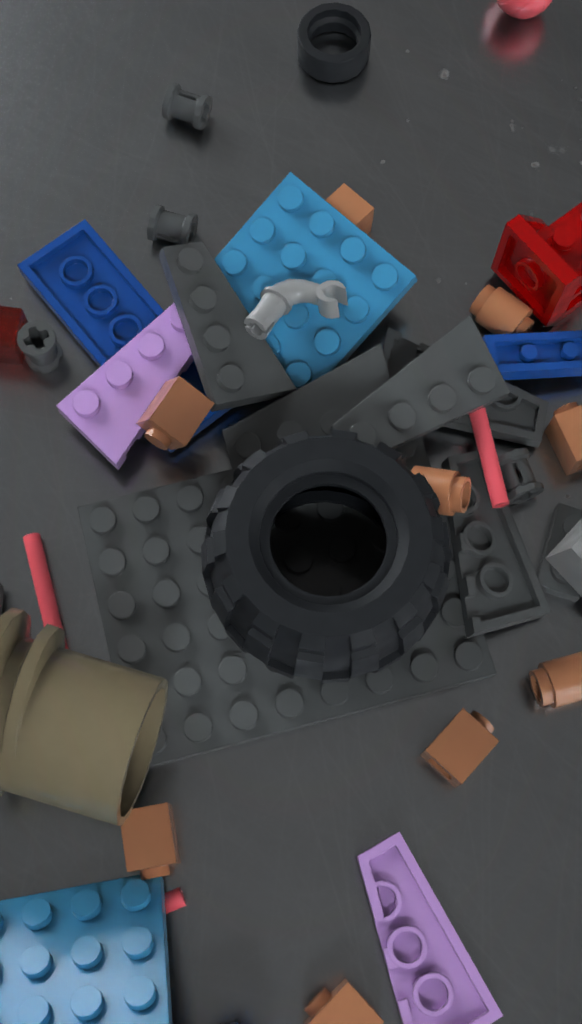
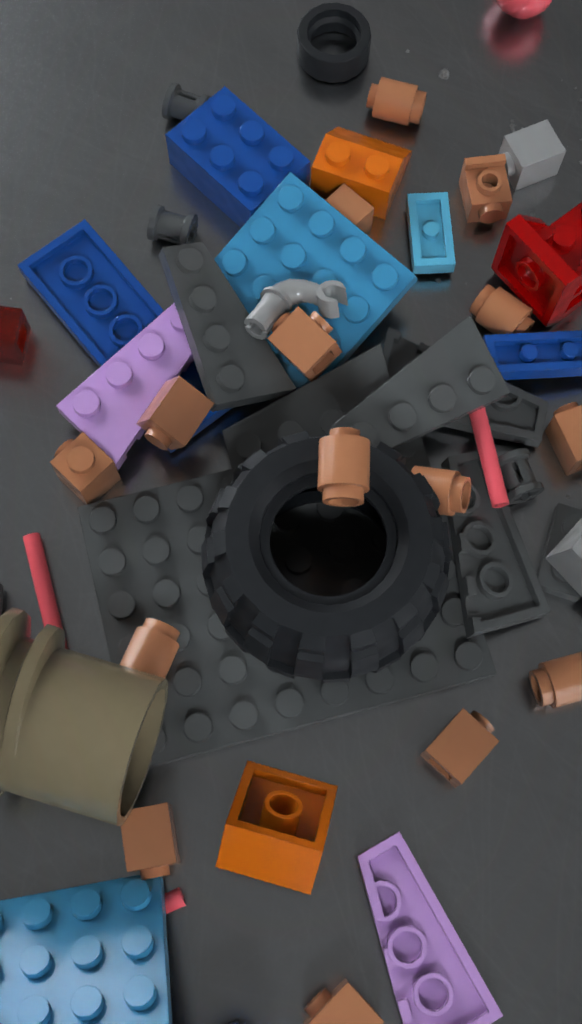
dark grey bush [17,320,64,374] -> none
none -> nougat brick [50,432,121,505]
none -> nougat brick [119,618,180,679]
none -> blue brick [165,86,310,228]
none -> orange slope [215,760,338,895]
none -> nougat brick [267,306,342,382]
none -> orange slope [310,127,412,220]
none -> nougat brick [317,427,371,507]
none -> nougat brick [366,77,427,126]
none -> medium azure plate [406,192,456,274]
none -> nougat brick [459,154,513,224]
none -> light grey brick [499,119,566,191]

